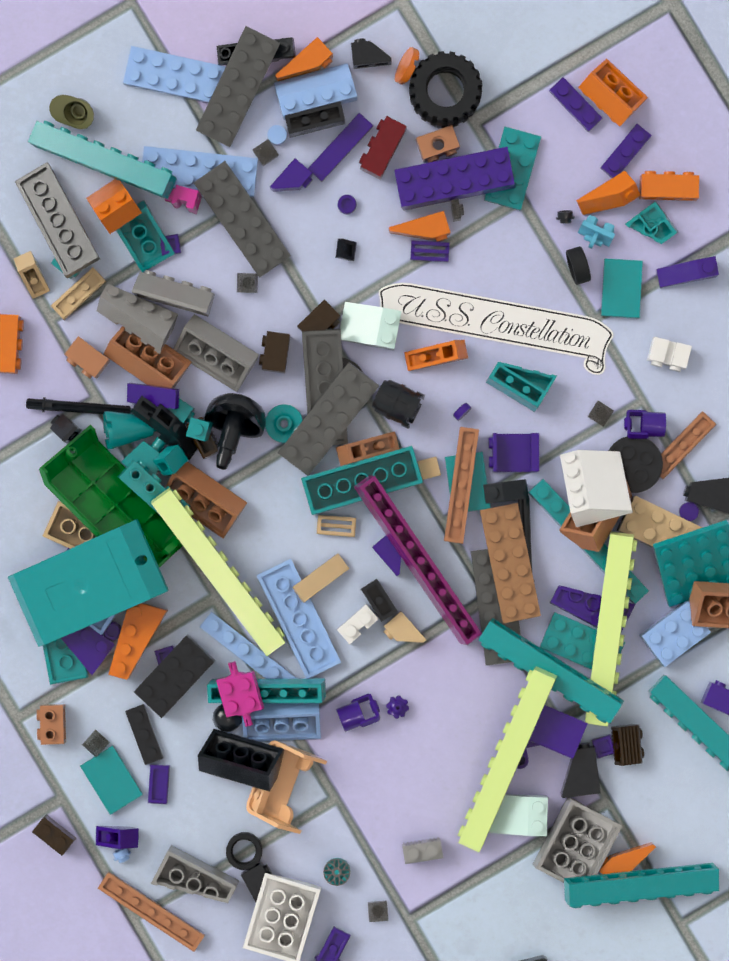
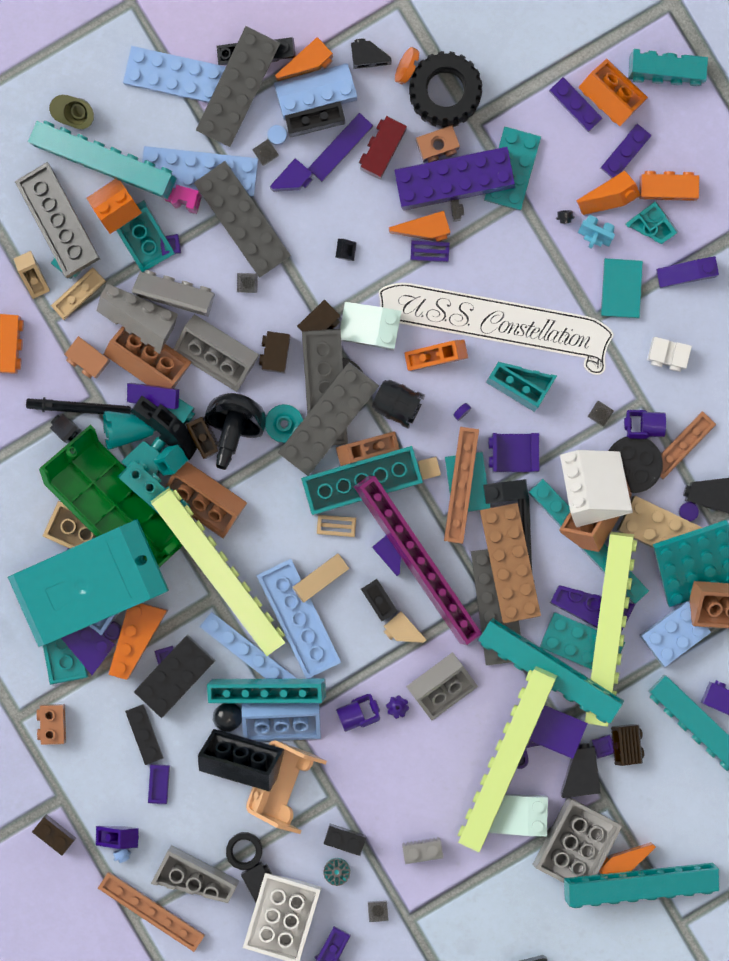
teal tile [80,745,143,815] -> none
clear smoke plate [82,729,110,757] -> none
teal brick [186,417,213,441] -> none
dark pink plate [216,661,264,727] -> none
dark purple tile [337,195,357,215] -> none
white brick [337,604,379,644] -> none
black tyre [566,246,591,285] -> none
none -> black brick [324,823,366,856]
none -> light grey slope [406,652,478,721]
none -> teal wedge [628,49,708,86]

